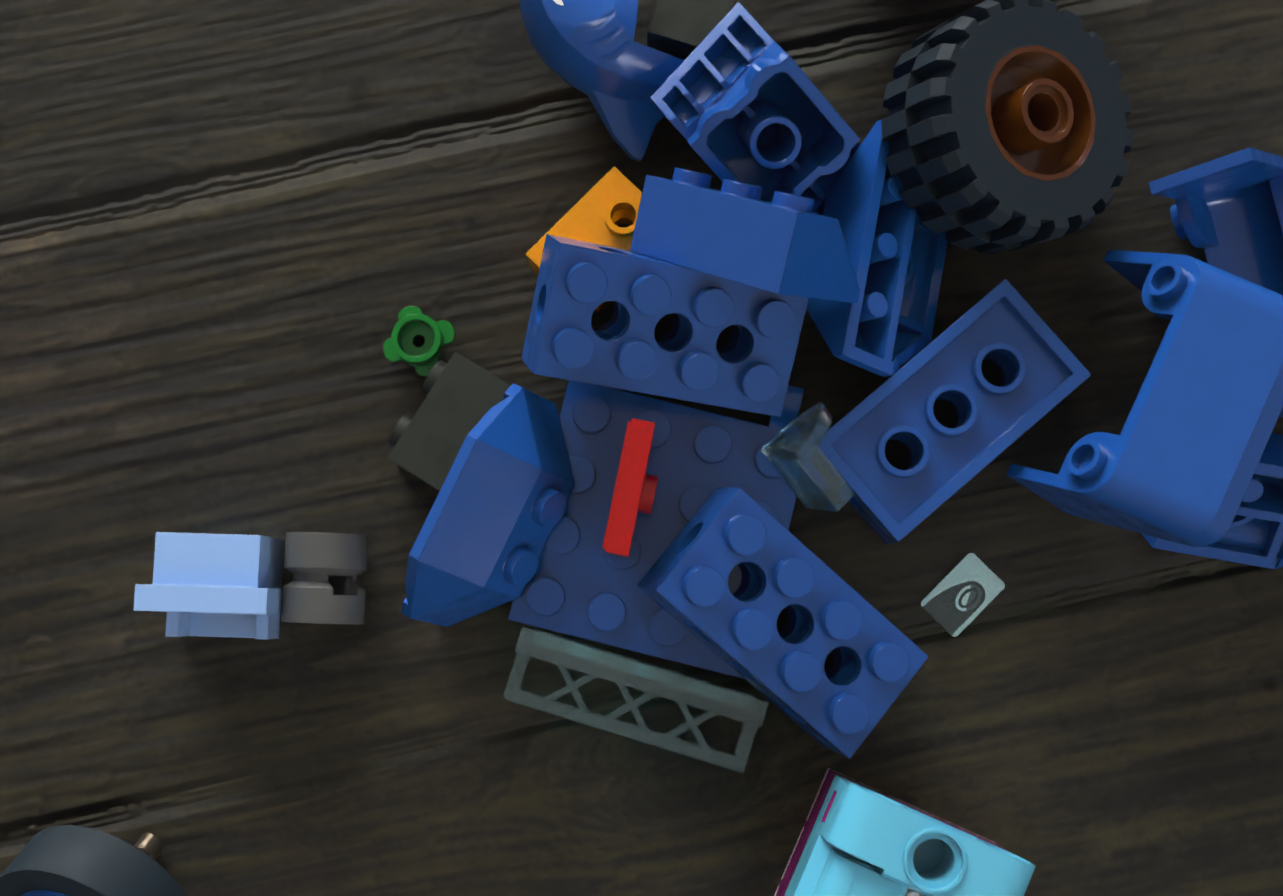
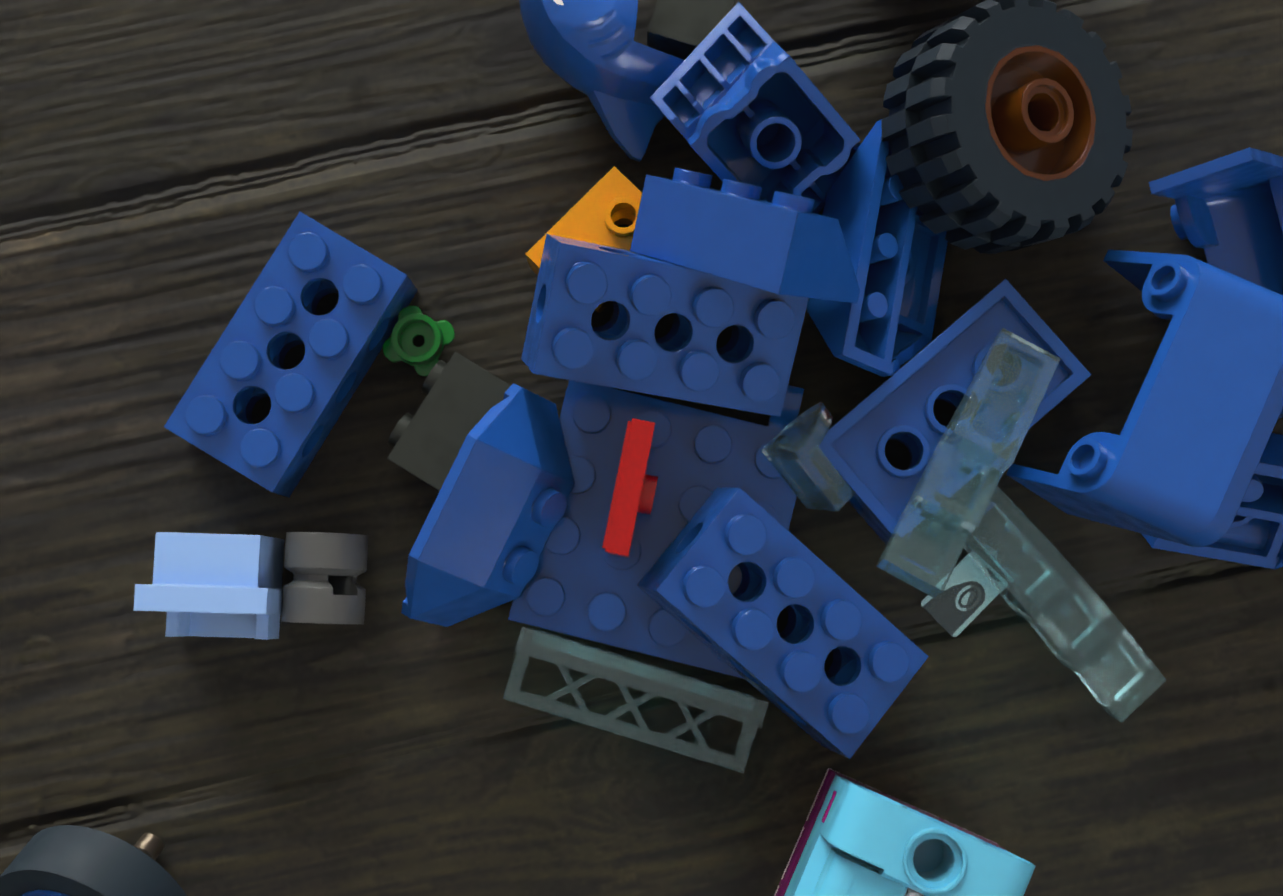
none -> blue brick [164,211,418,498]
none -> clear light blue slope [876,328,1061,598]
none -> clear light blue slope [947,484,1166,723]

